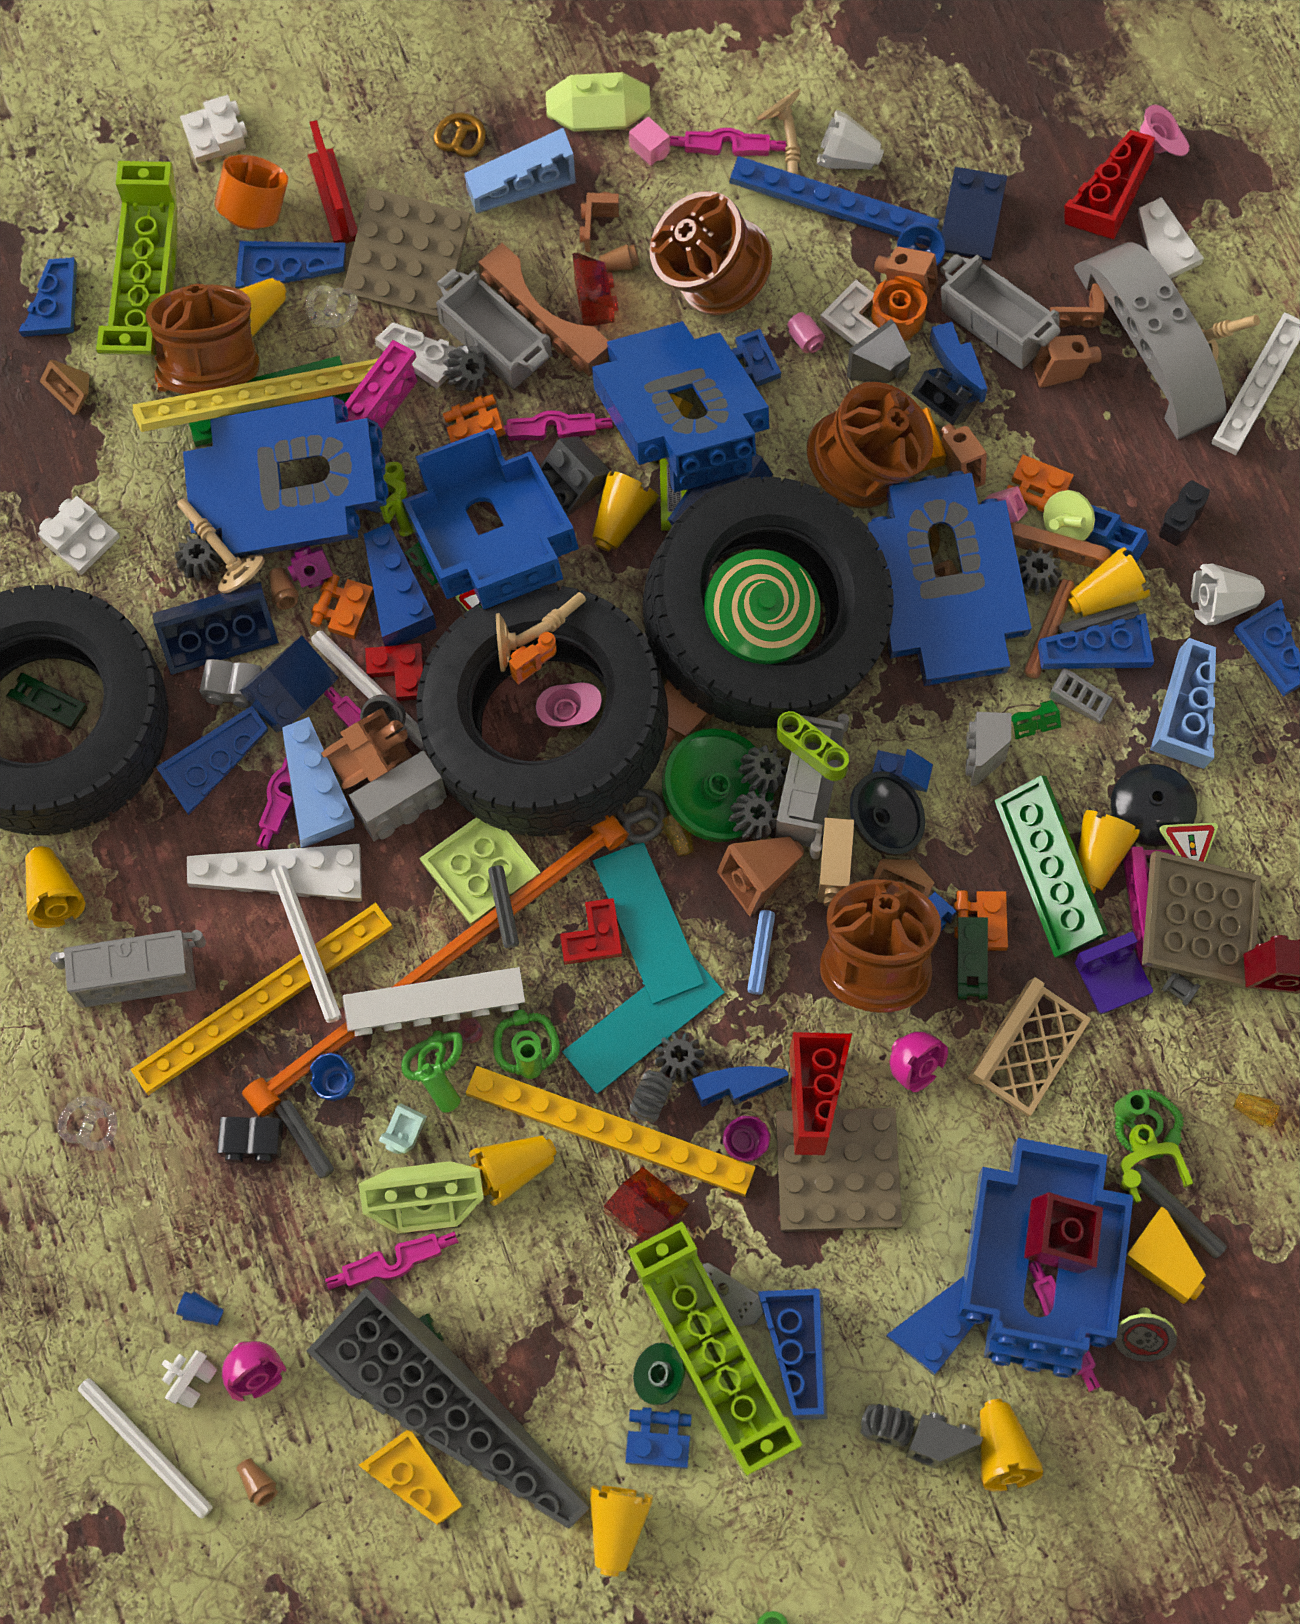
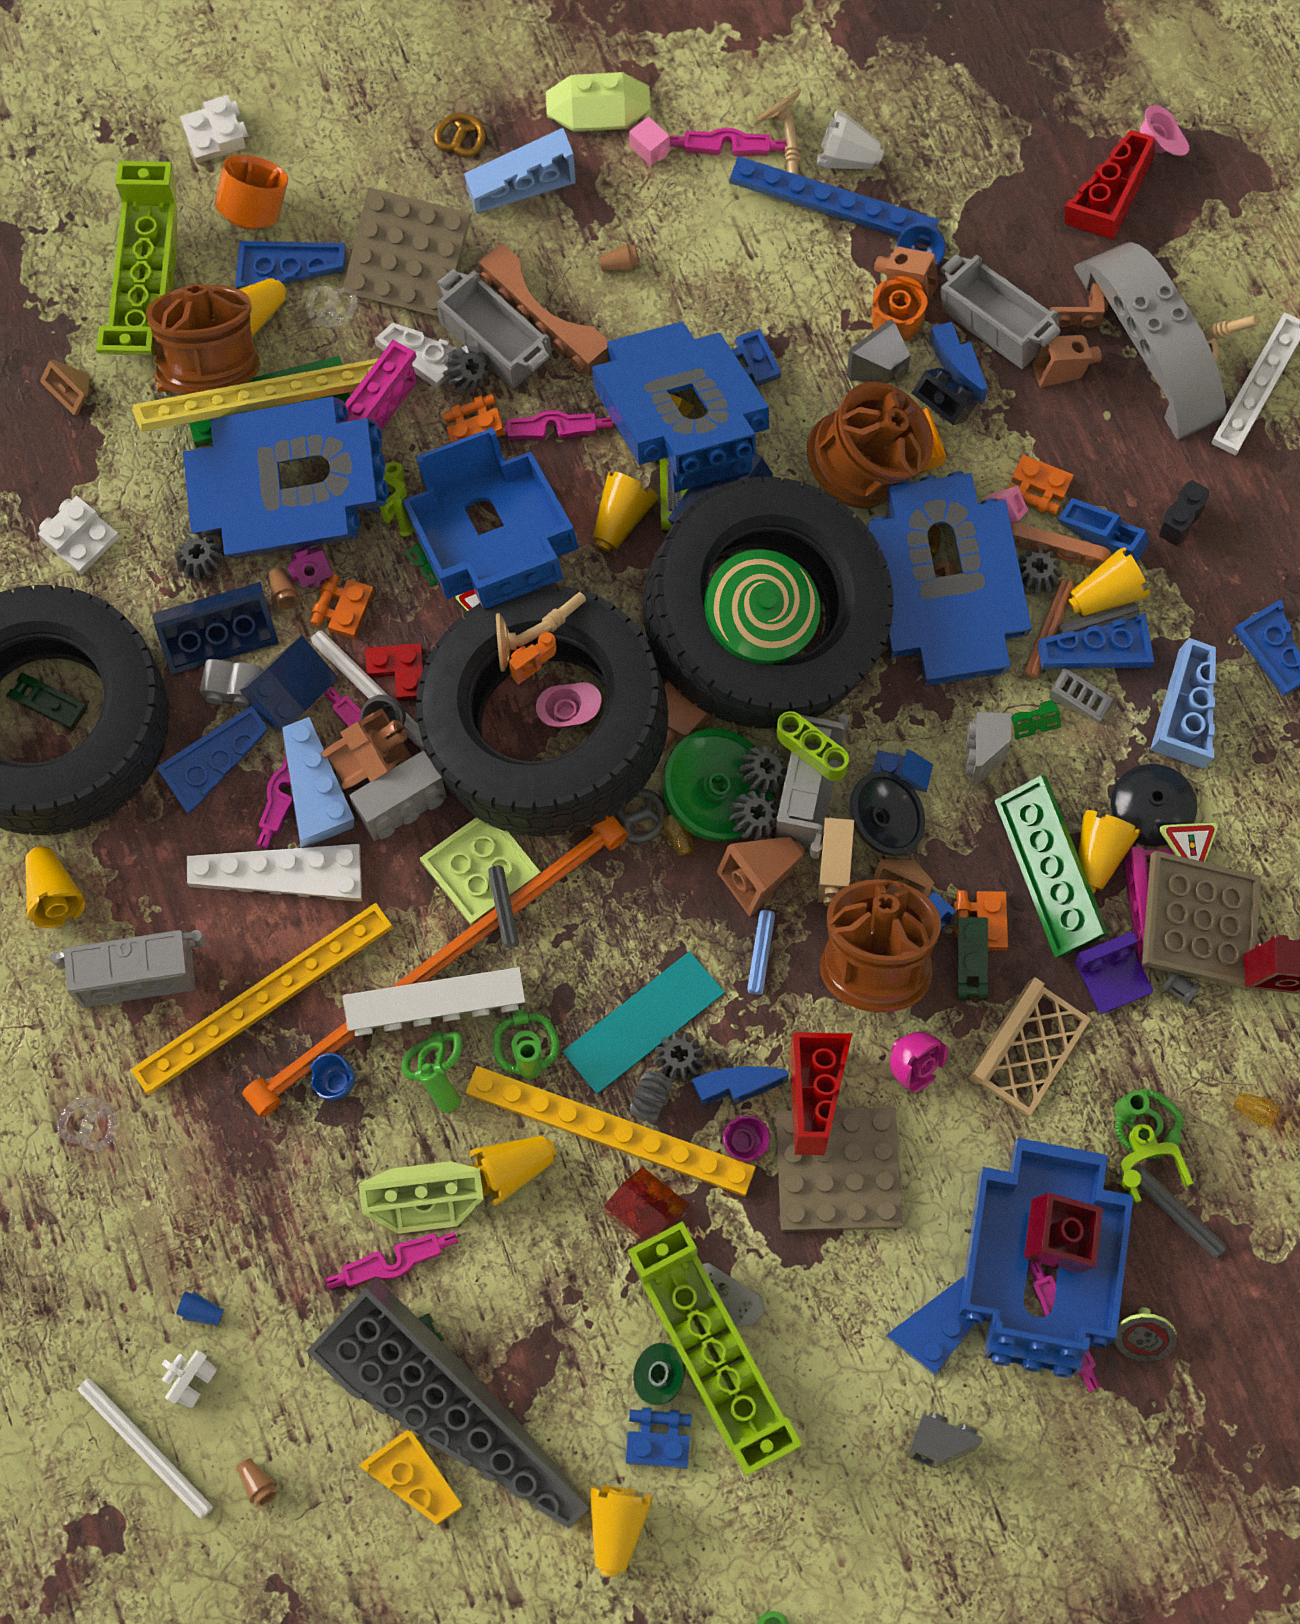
blue wing [19,257,77,337] -> none
tan dish [177,498,265,594] -> none
black brick [217,1117,283,1164] -> none
dark pink cylinder [222,1341,286,1401] -> none
white axle [271,866,341,1023] -> none
dark grey axle [275,1100,334,1179] -> none
red fence [308,120,358,244] -> none
blue wedge [363,523,437,646] -> none
light aqua bracket [379,1104,427,1154] -> none
clear pink hinge [458,1018,483,1044] -> none
dark grey slope [540,436,610,517] -> none
red plate [560,898,622,965] -> none
clear red slope [572,253,619,326] -> none
nougat bracket [580,192,619,252] -> none
teal window [593,843,704,1004] -> none
dark orange wheel [650,191,772,315] -> none
blue wedge [758,1289,828,1420] -> none
bright pink brick [787,312,825,353] -> none
white plate [820,280,878,346] -> none
dark grey gear [861,1404,915,1447] -> none
nougat torso [939,424,987,488] -> none
dark blue slope [942,166,1007,261] -> none
yellow cone [980,1399,1043,1491] -> none
yellowish green shield [1043,490,1095,541] -> none
yellow slope [1126,1207,1206,1305] -> none
white wing [1137,197,1204,279] -> none
white cone [1191,564,1265,625] -> none

